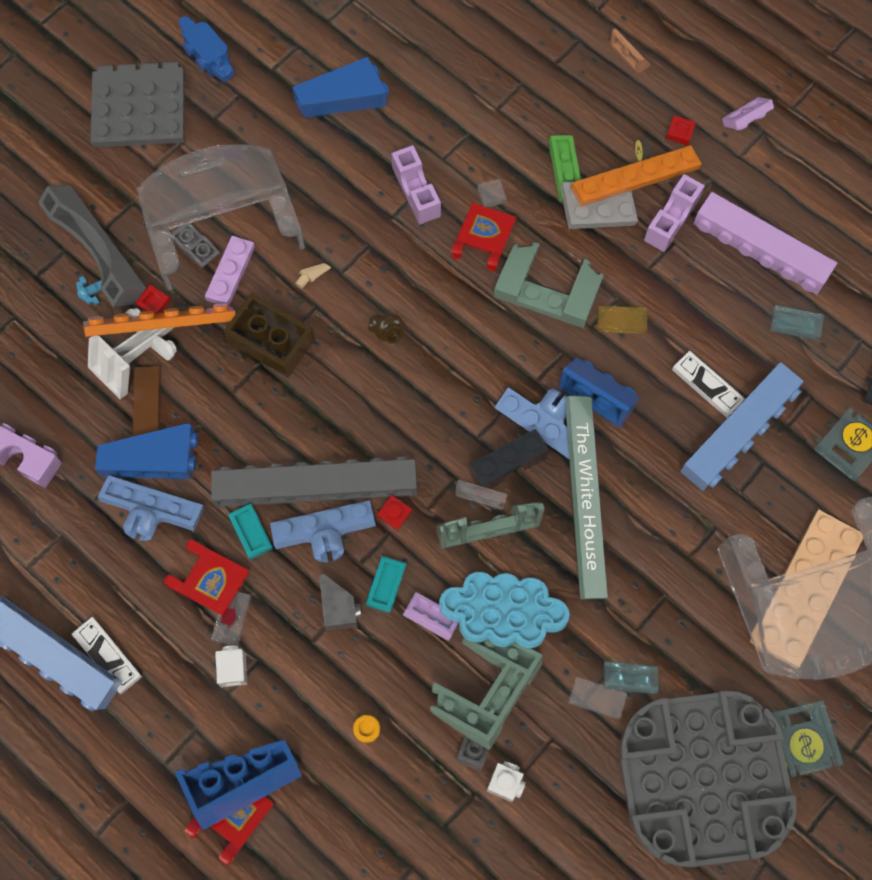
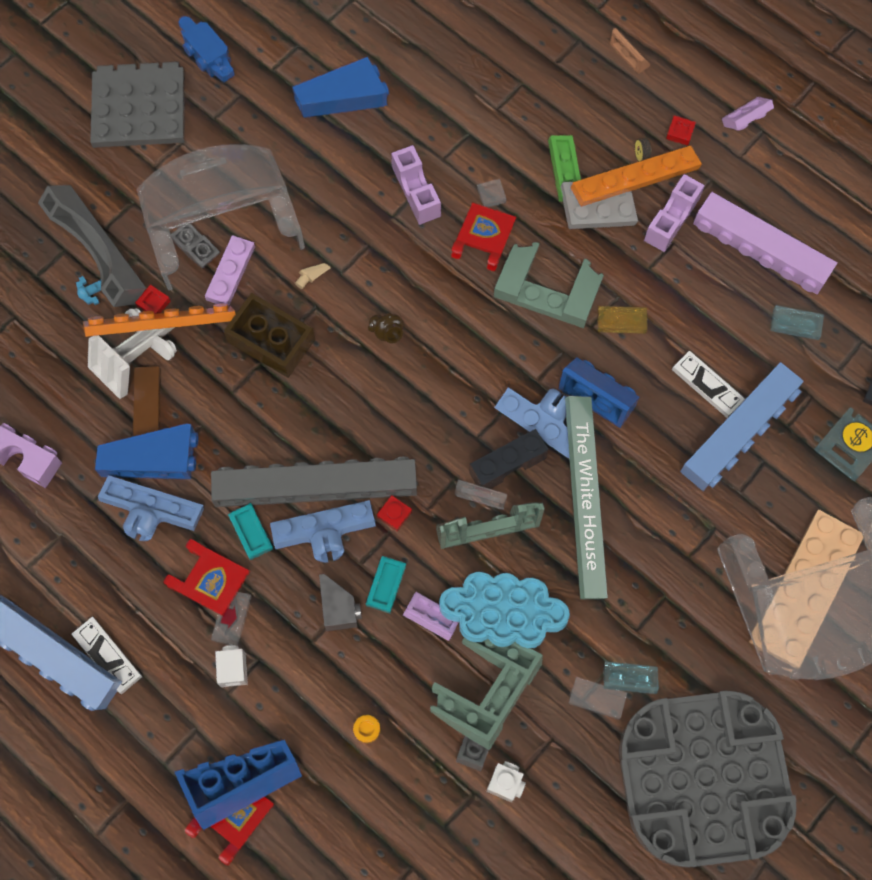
clear light blue container [772,701,843,778] -> none

